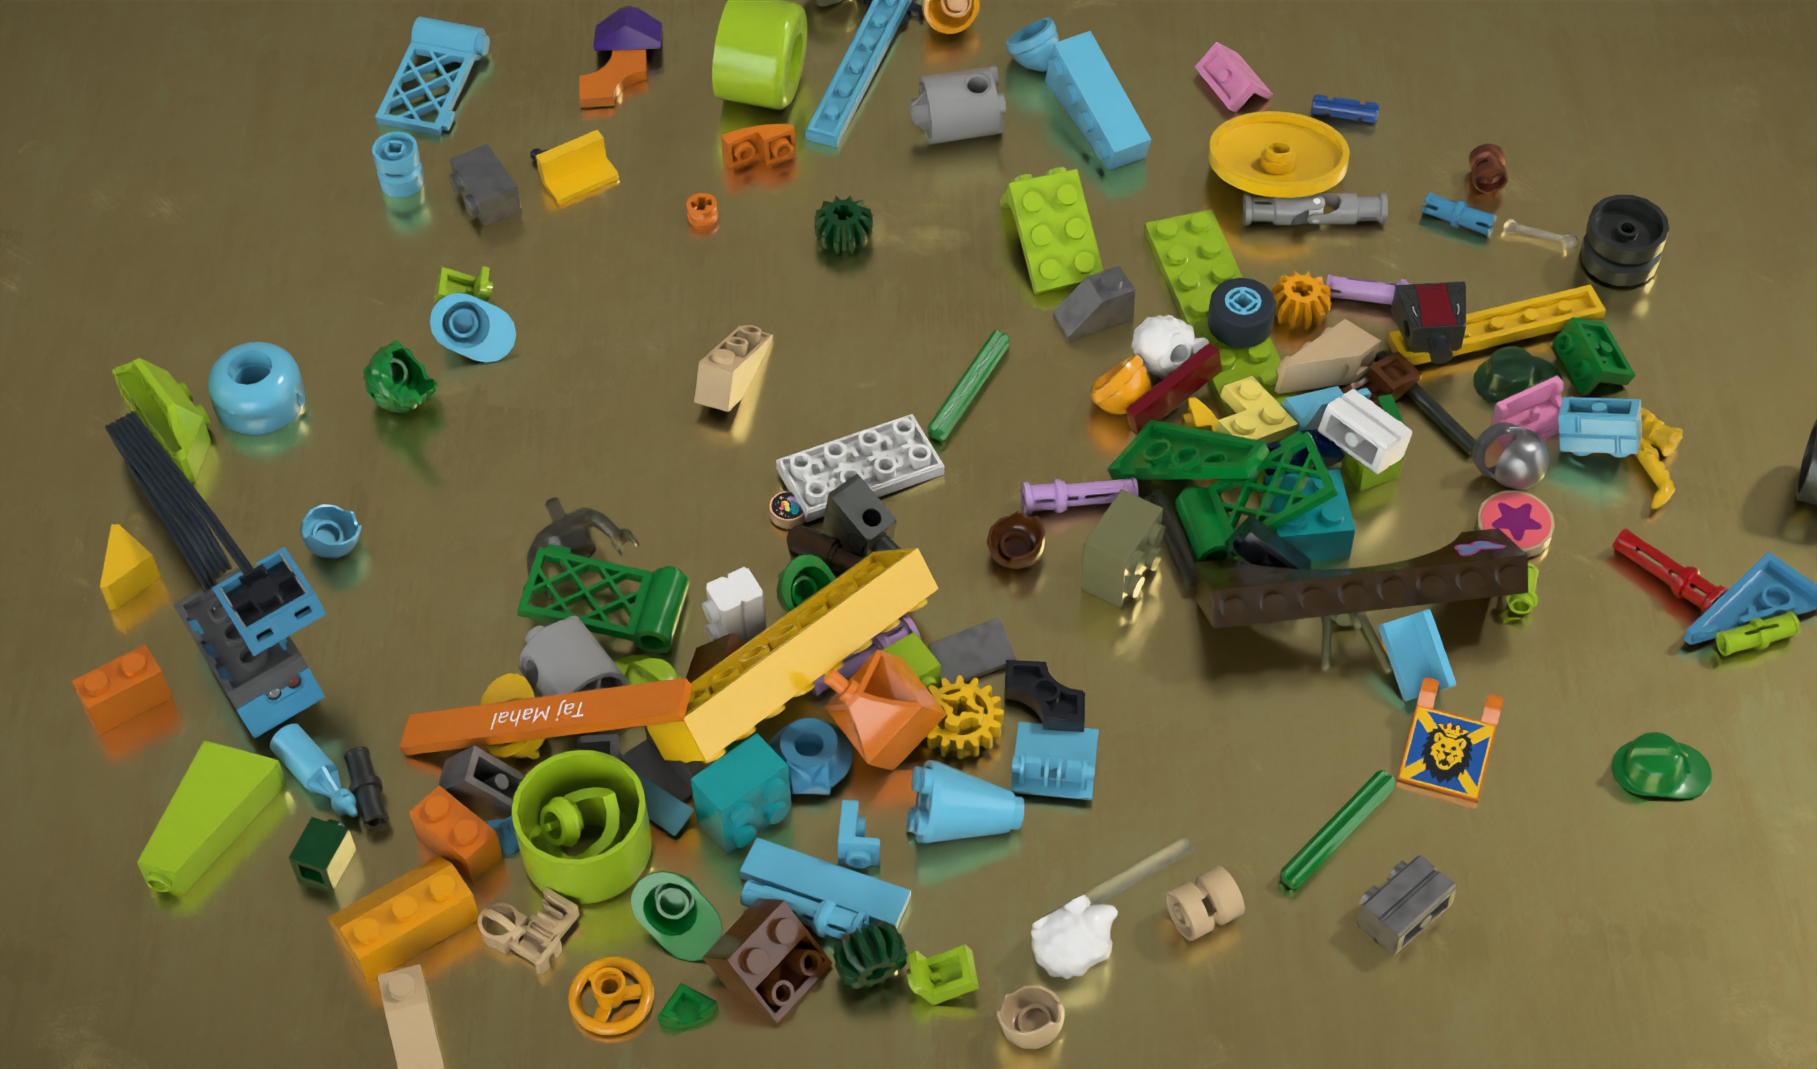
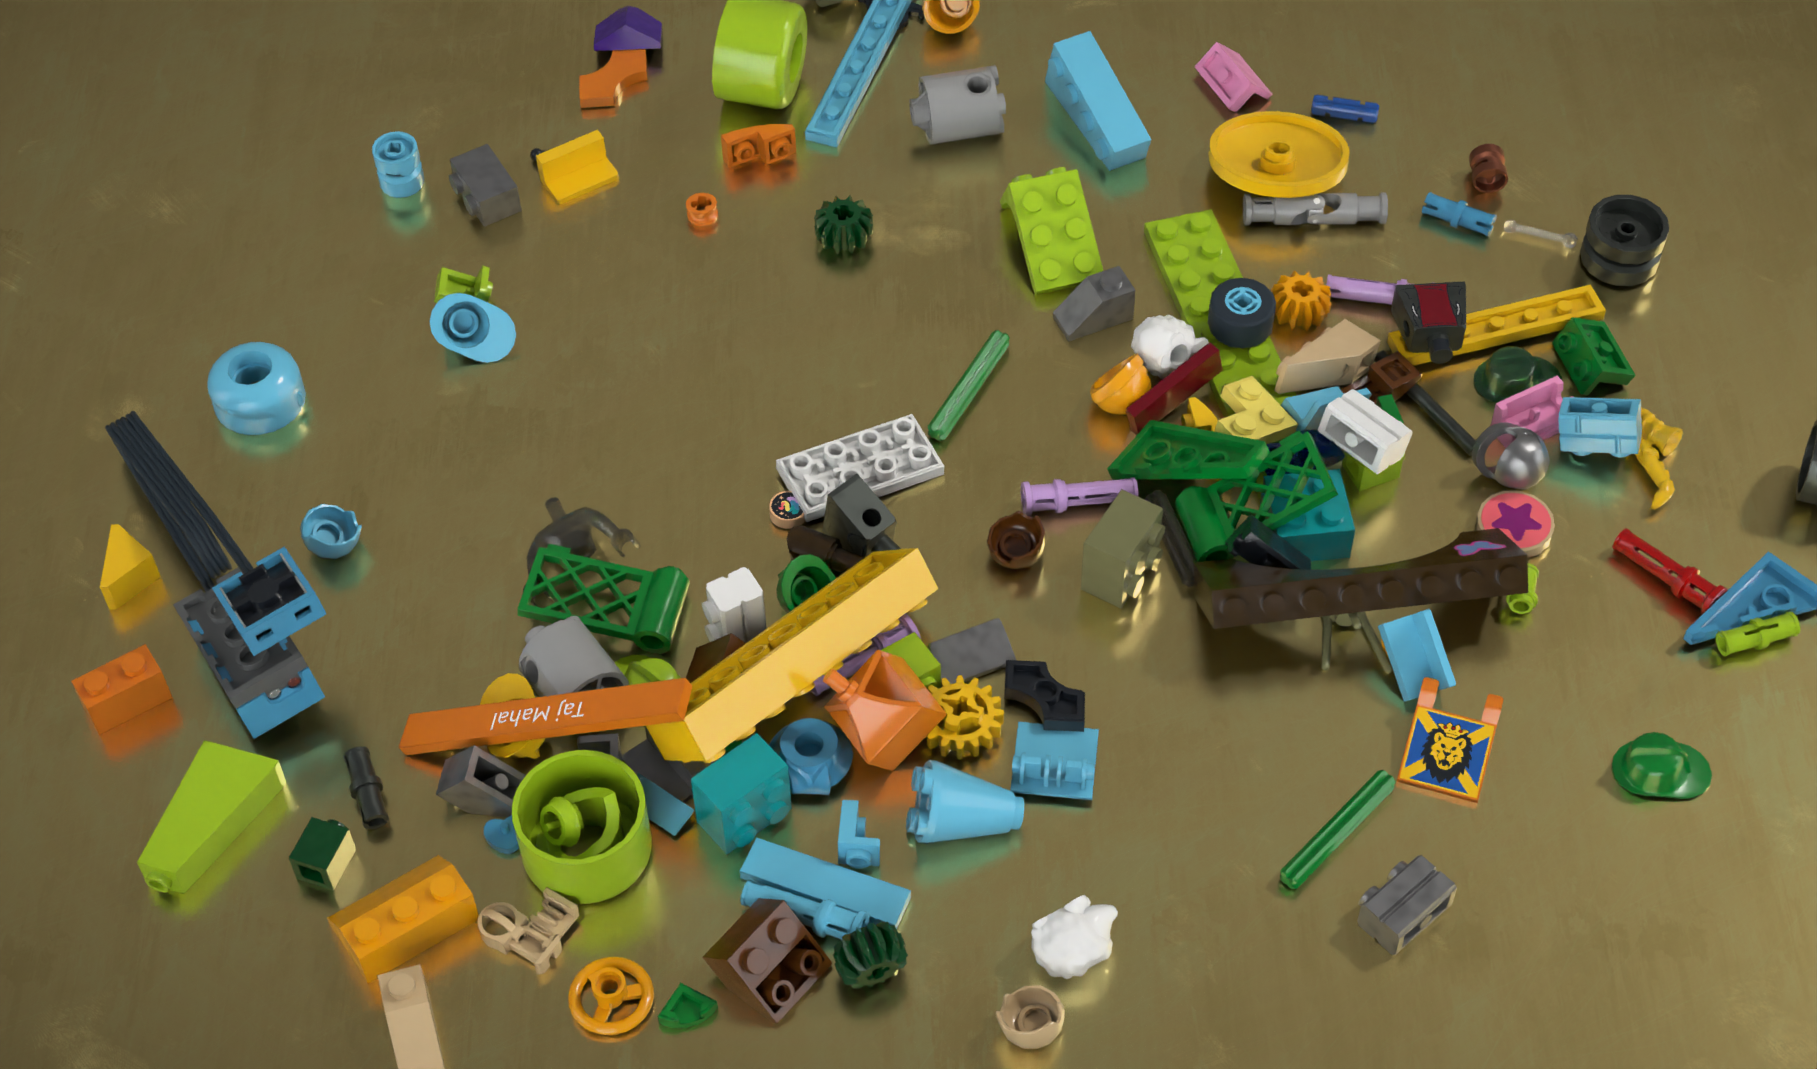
lime wedge [111,358,211,484] -> none
medium azure wheel [270,724,358,818] -> none
green hair [363,340,438,413] -> none
medium azure piece [375,16,490,136] -> none
orange brick [409,785,503,885] -> none
green piece [631,871,723,961] -> none
tan slope [694,325,773,412] -> none
lime bracket [907,944,979,1005] -> none
medium azure hat [1005,17,1059,71] -> none
clear bar [1044,837,1192,917] -> none
tan wheel [1165,865,1245,941] -> none

